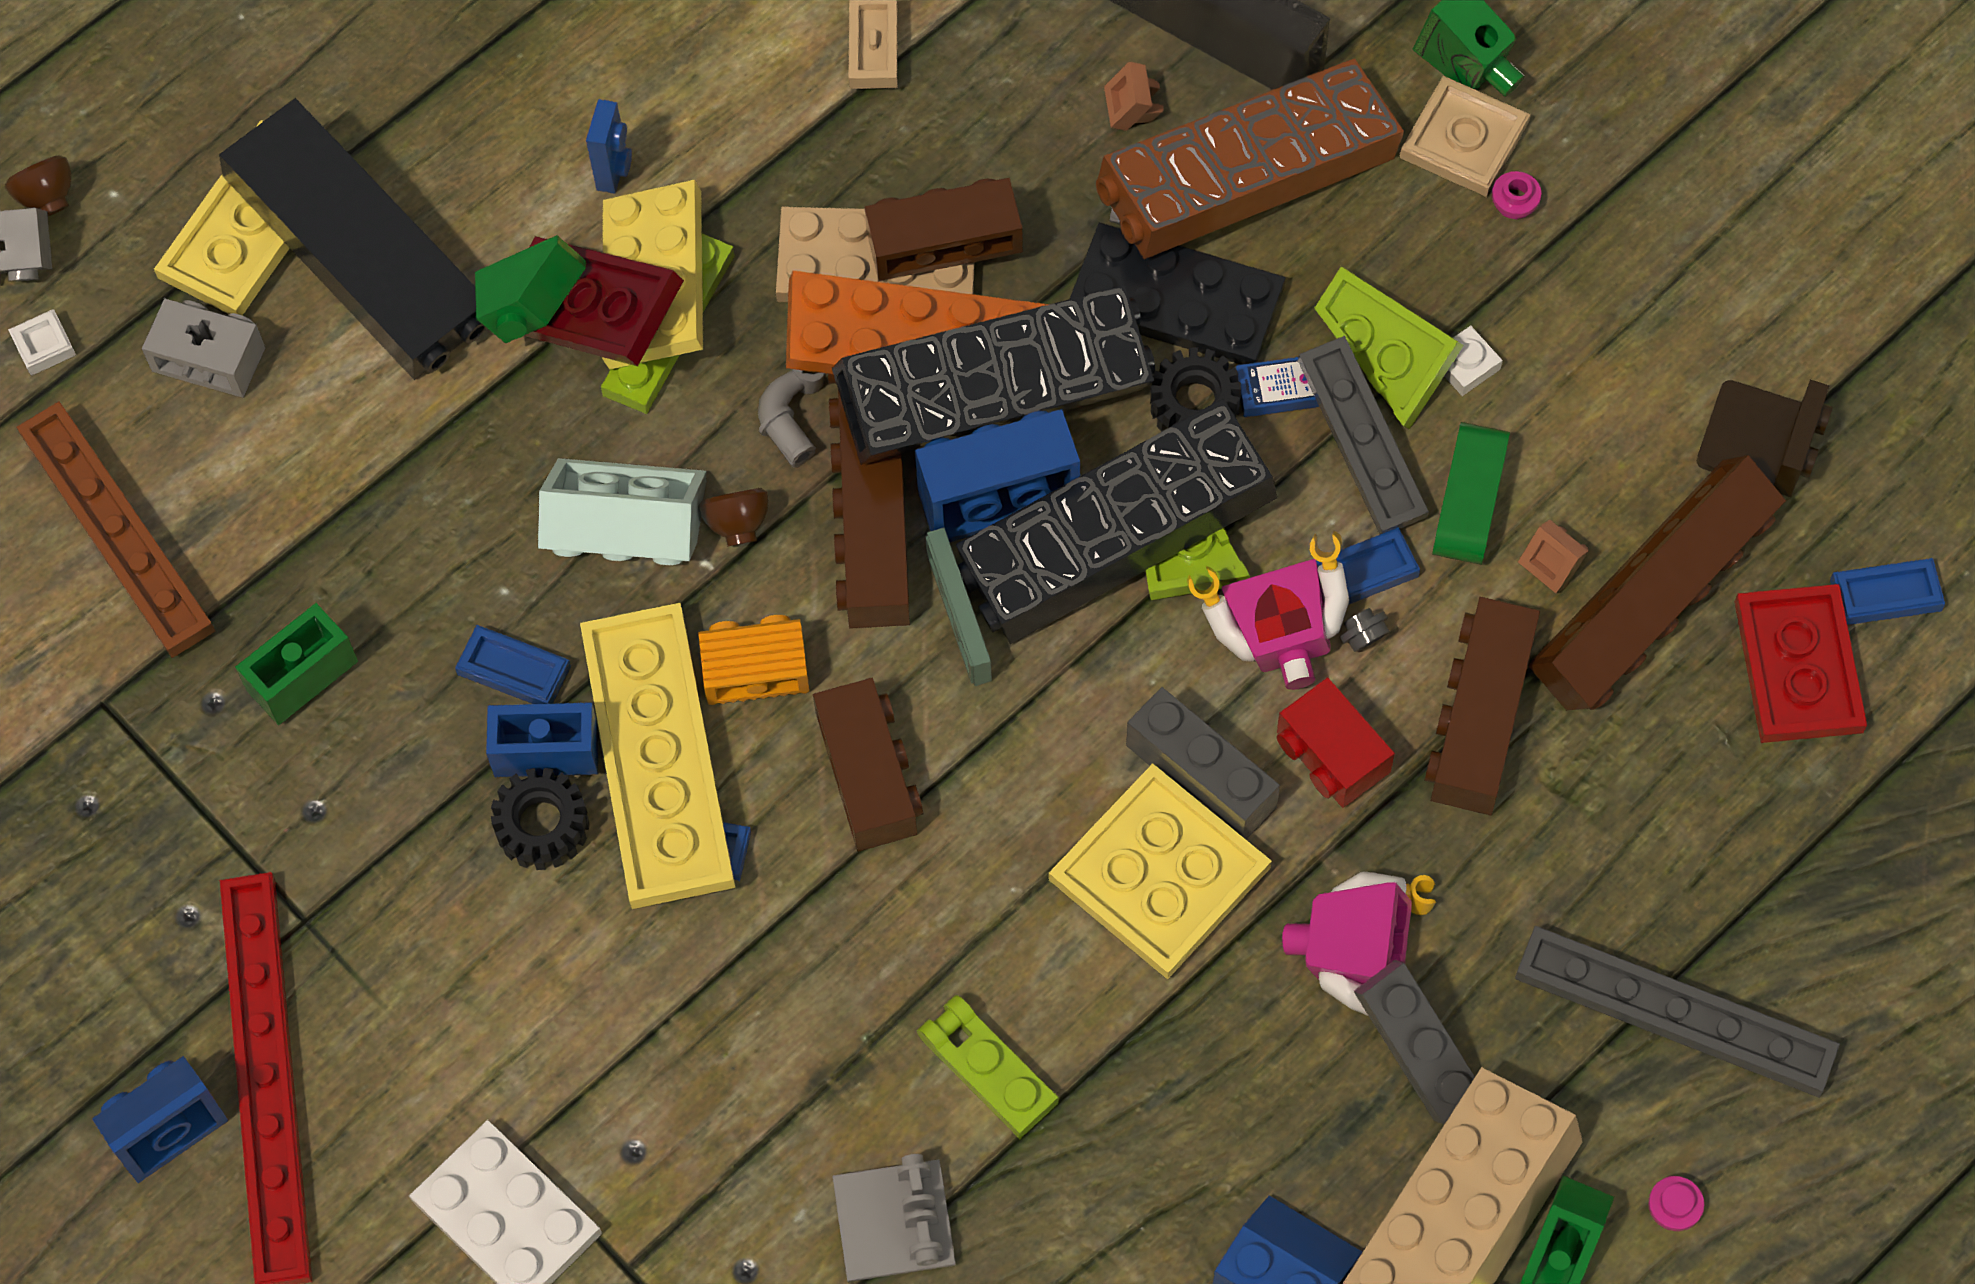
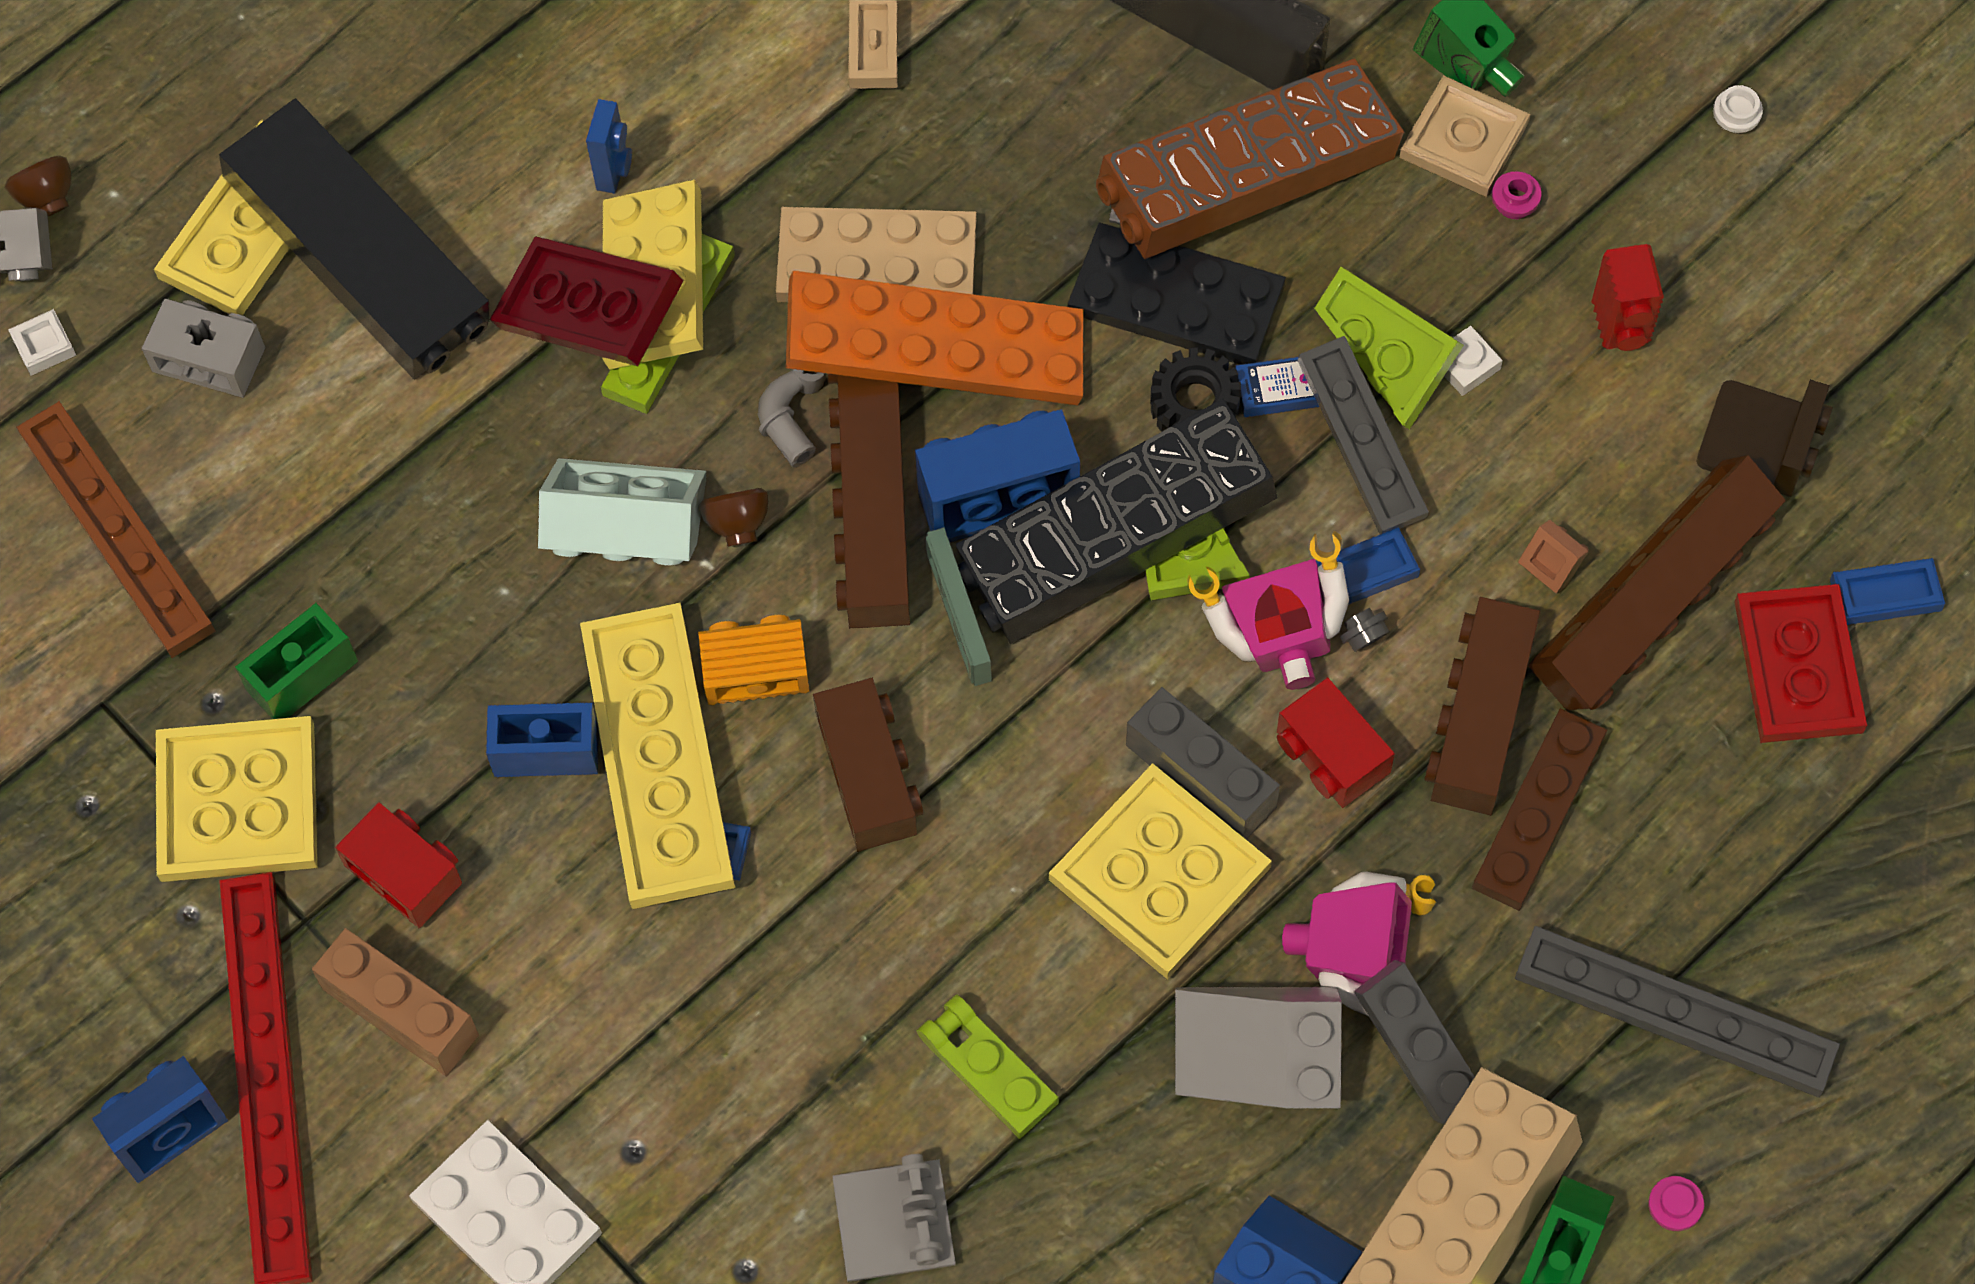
blue tile [455,625,571,704] -> none
green slope [475,235,586,344] -> none
black tyre [491,768,589,870] -> none
black brick [832,285,1155,465] -> none
reddish brown brick [864,178,1023,281] -> none
nougat tile [1104,62,1164,131] -> none
green beam [1432,422,1510,565] -> none
none -> light yellow plate [156,716,318,882]
none -> medium nougat brick [312,928,479,1077]
none -> red brick [335,802,463,929]
none -> light grey slope [1175,987,1341,1108]
none -> reddish brown plate [1472,708,1607,911]
none -> red brick [1591,244,1664,351]
none -> white plate [1713,85,1763,133]

